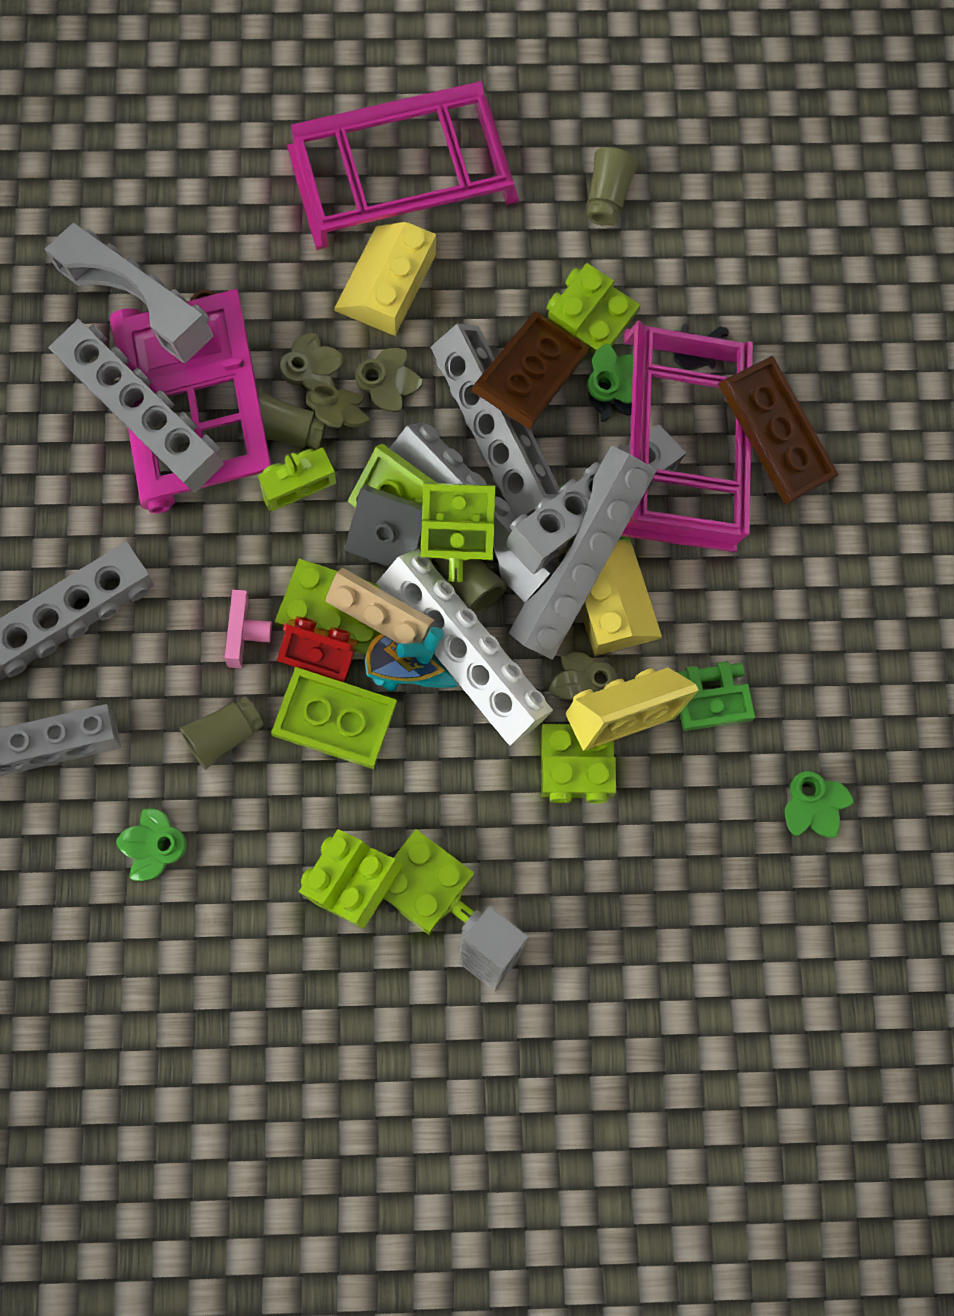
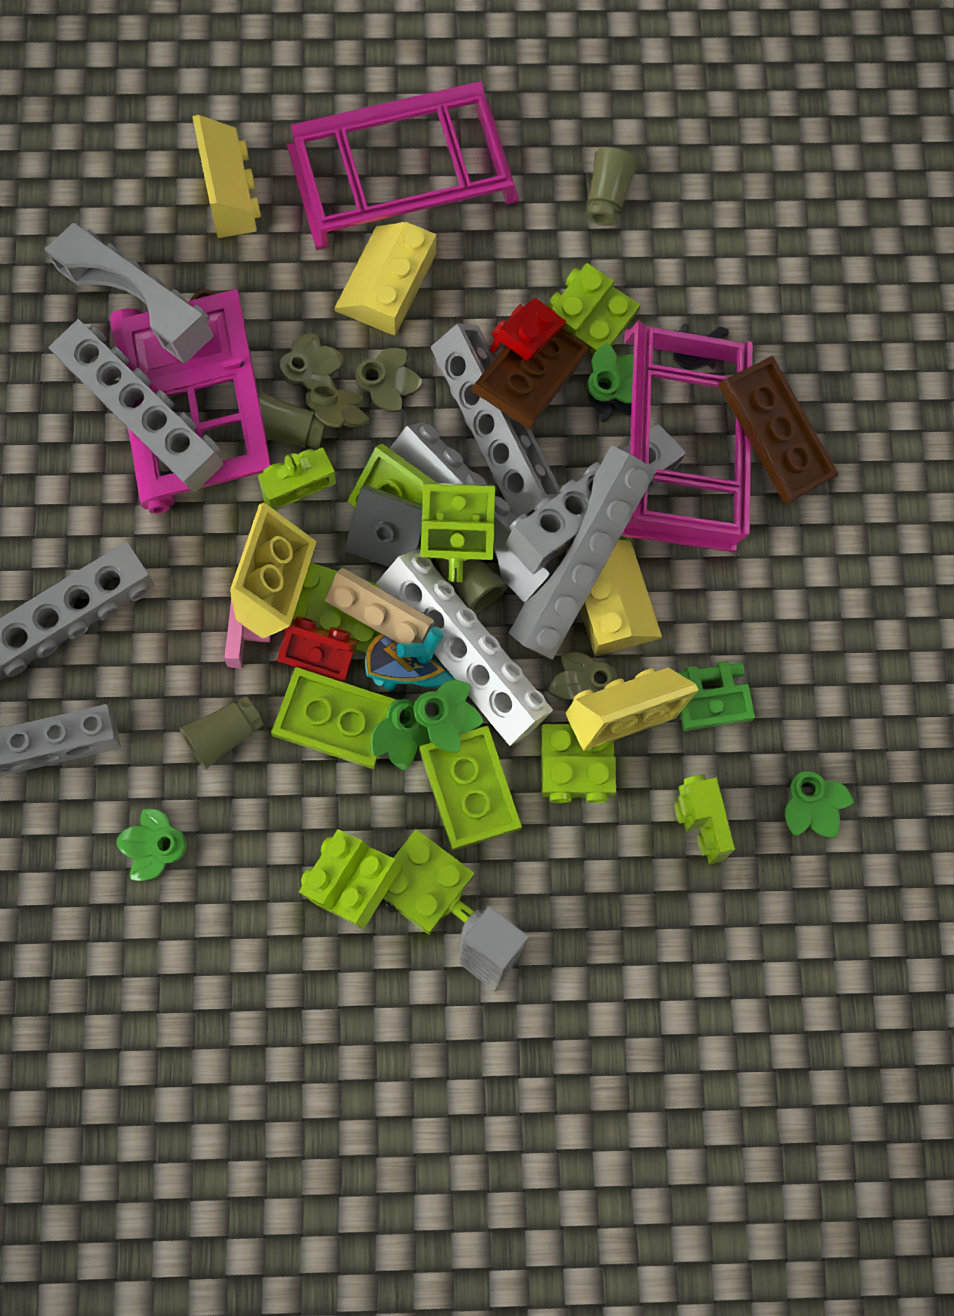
none -> light yellow slope [192,115,261,238]
none -> light yellow slope [230,502,317,639]
none -> bright green plate [370,698,432,770]
none -> bright green plate [413,680,483,753]
none -> lime plate [419,726,522,851]
none -> red bracket [489,297,566,362]
none -> lime plate [674,774,735,864]

